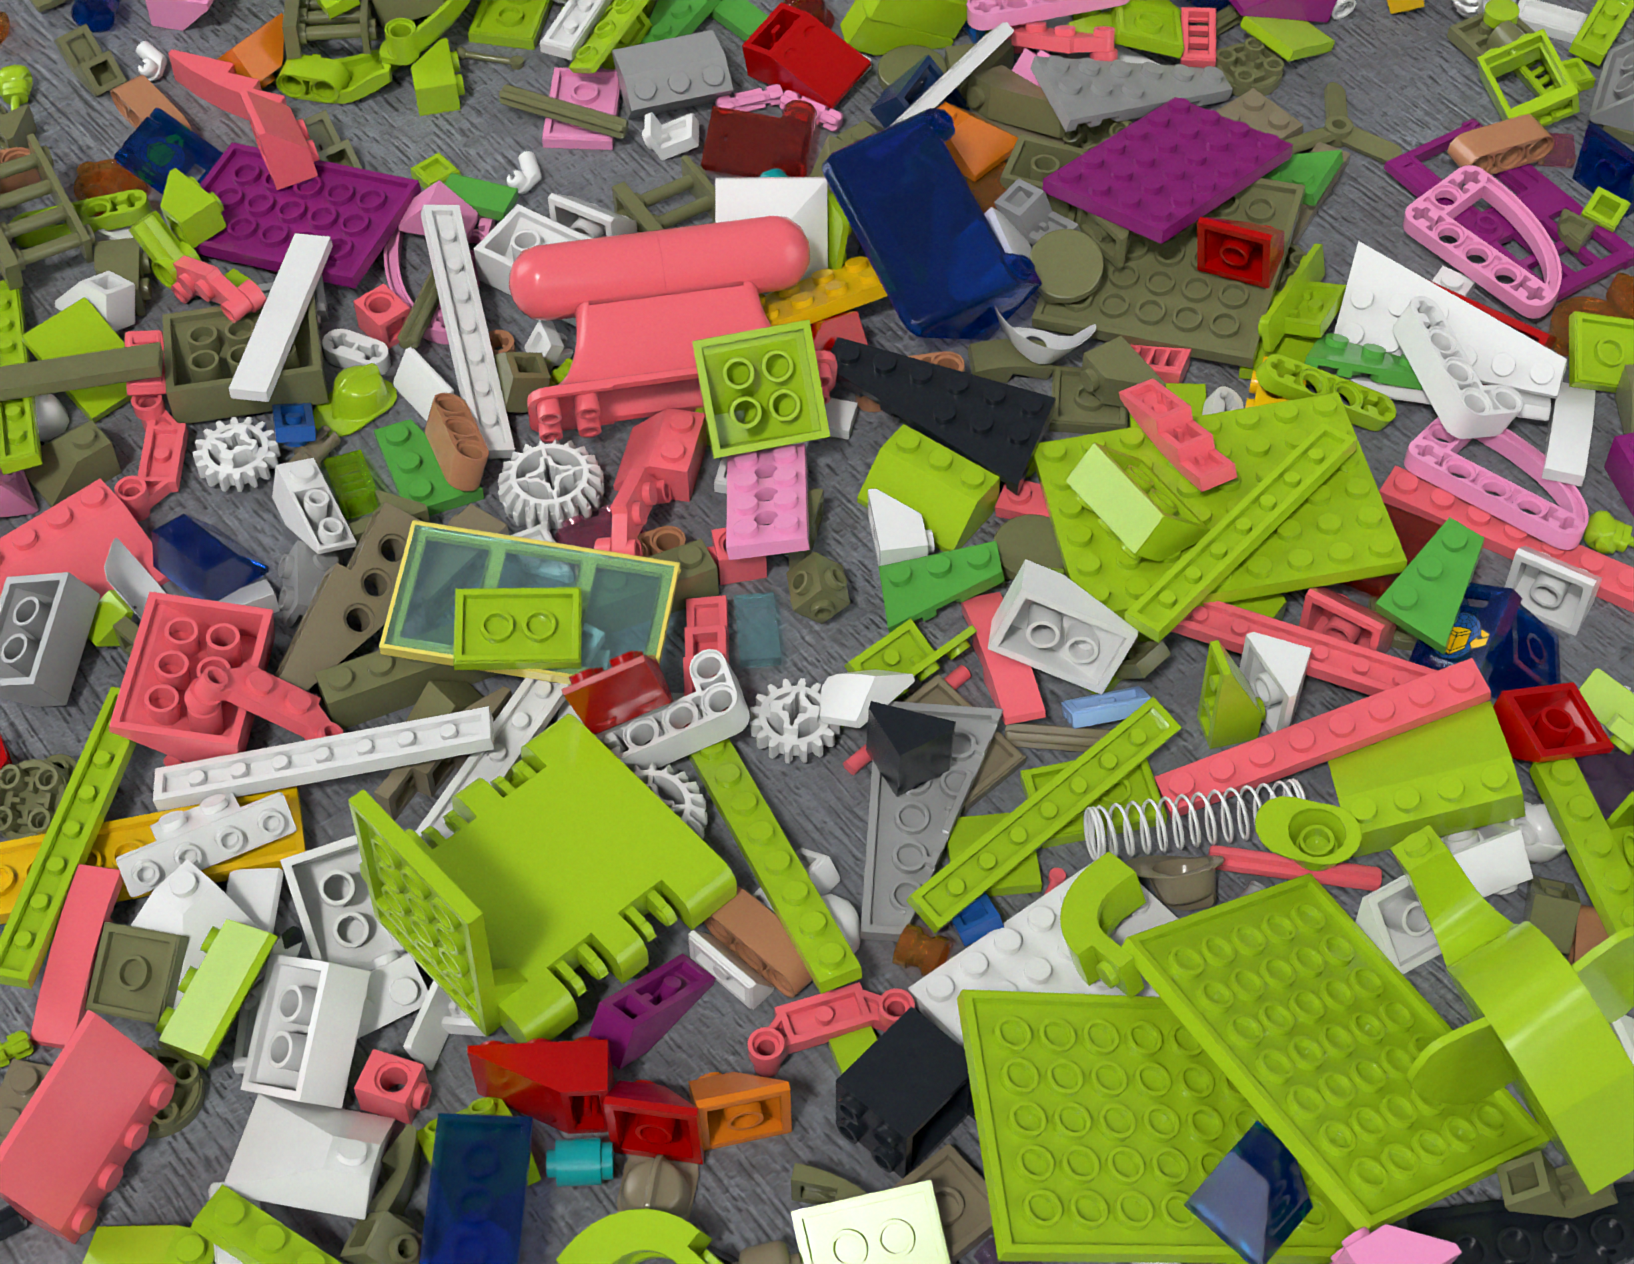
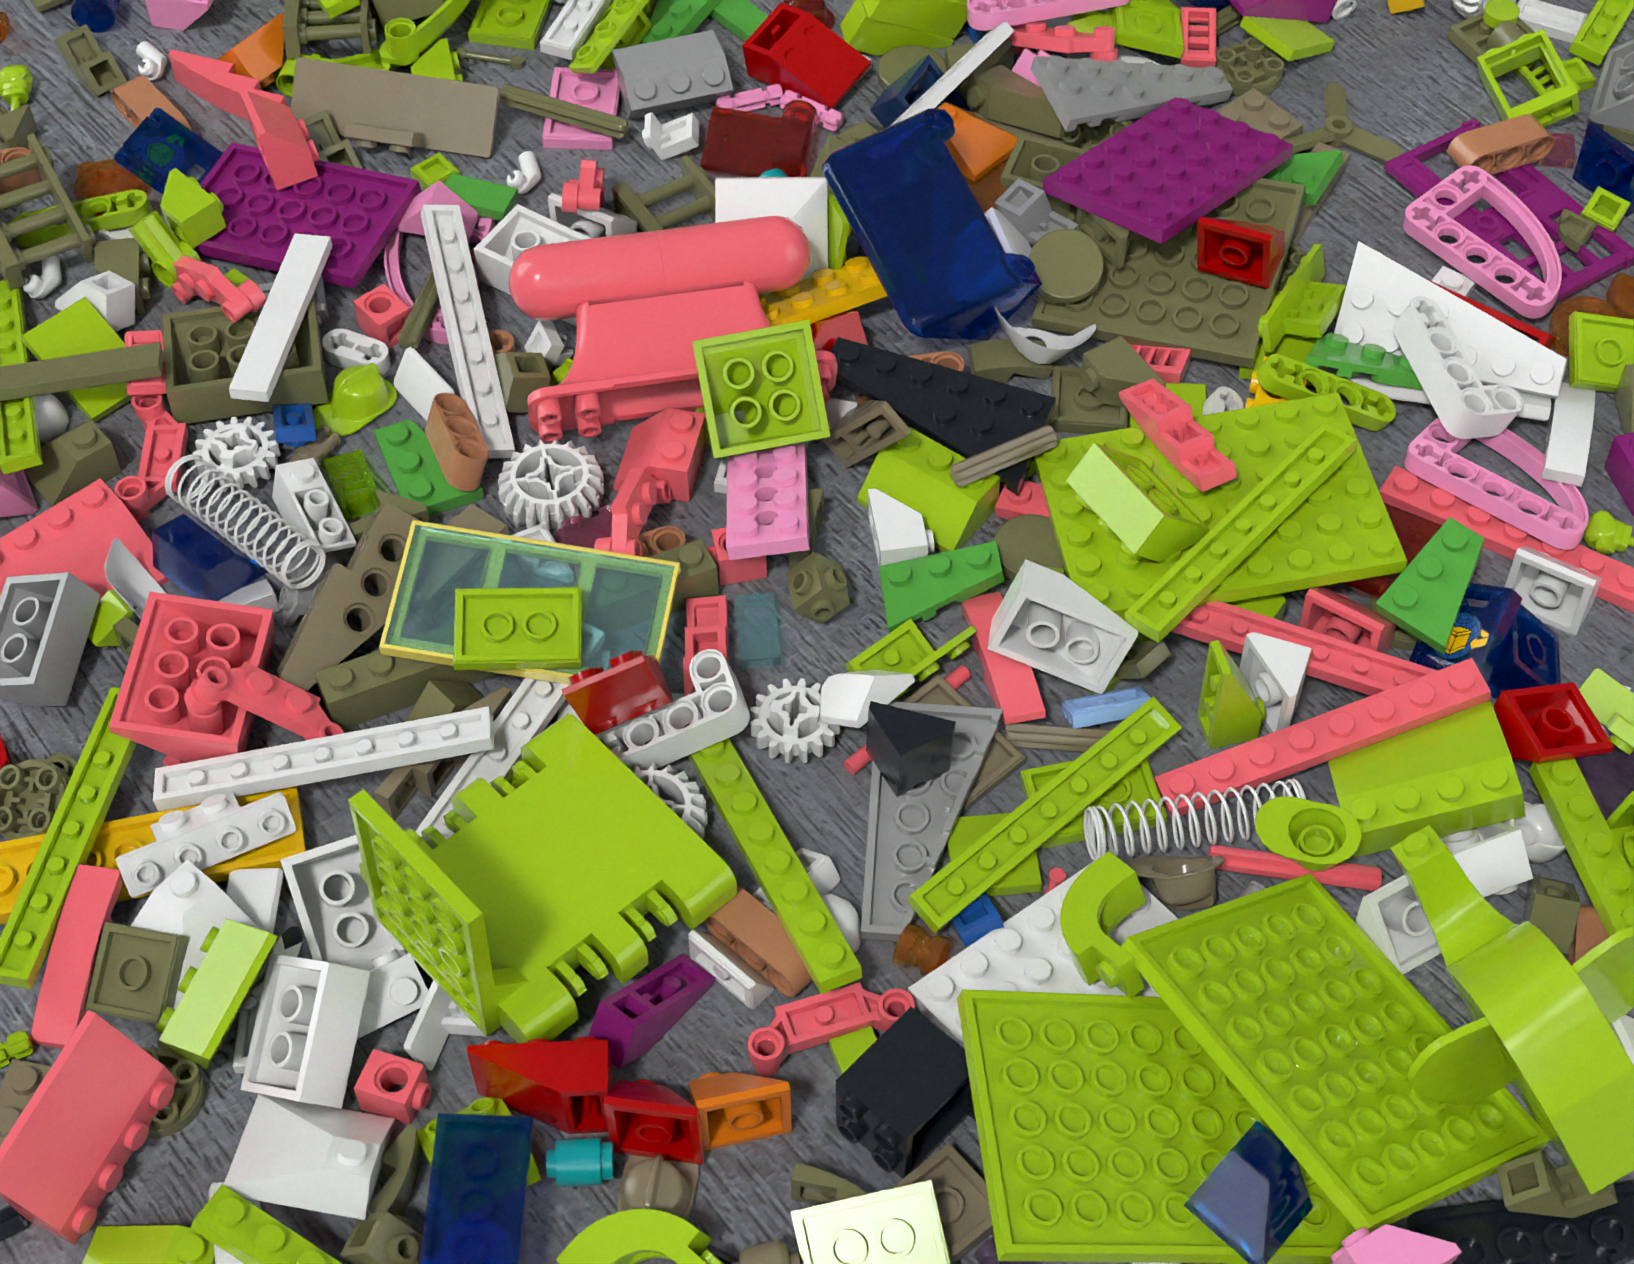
none -> white arm [23,255,62,299]
none -> white piece [164,454,326,590]
none -> dark tan bracket [291,58,500,158]
none -> coral plate [562,159,605,213]
none -> dark tan slope [822,400,911,468]
none -> dark tan axle [950,425,1058,487]

